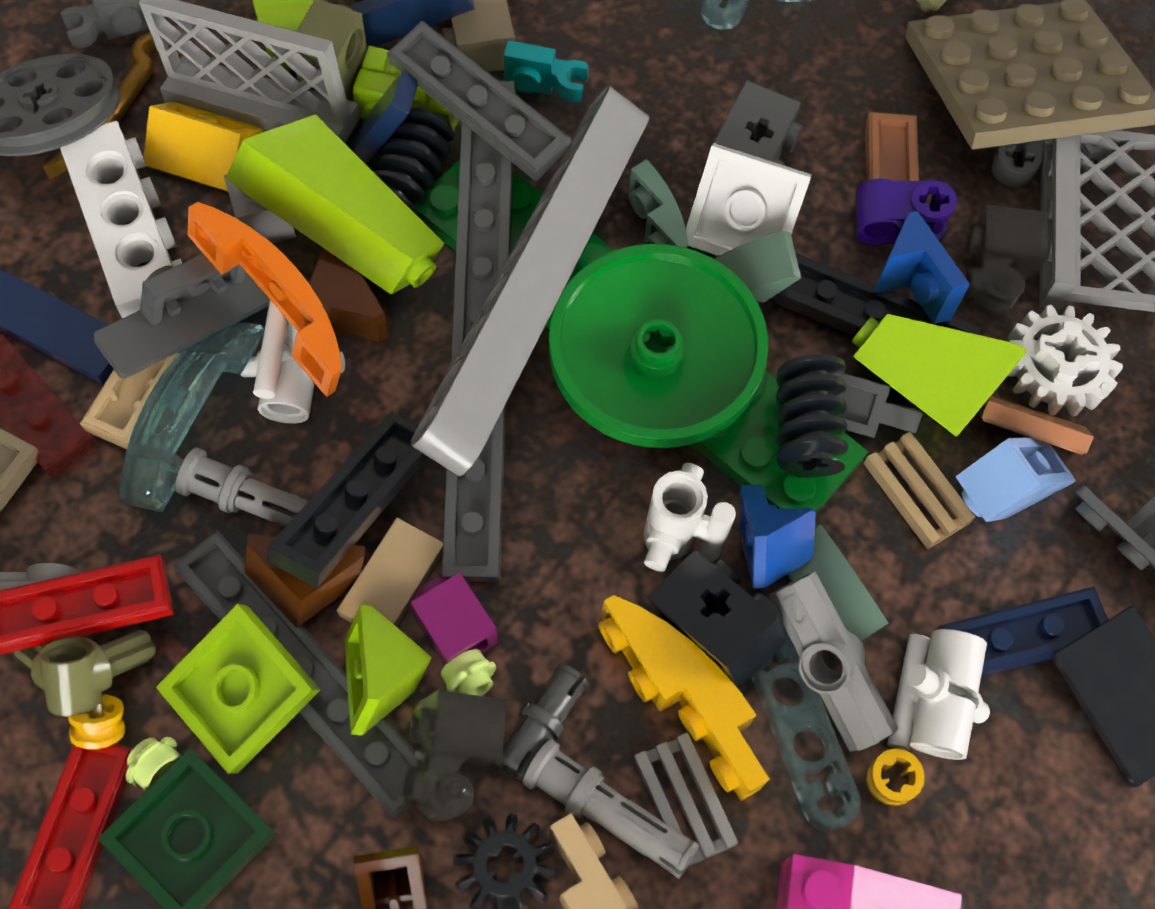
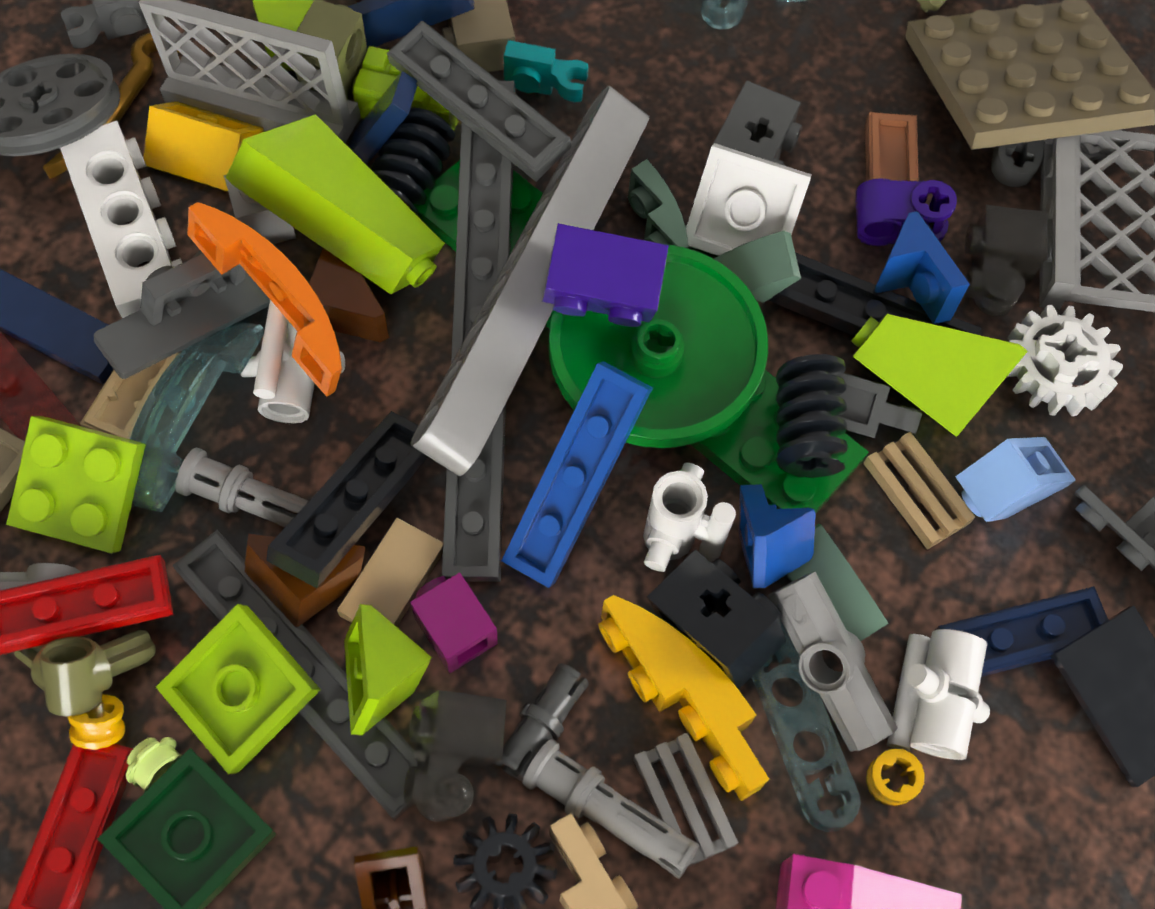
yellowish green plate [440,649,496,702] -> none
nougat tile [978,395,1094,455] -> none
none -> lime plate [6,416,146,554]
none -> blue plate [501,361,653,588]
none -> dark purple brick [542,223,669,327]

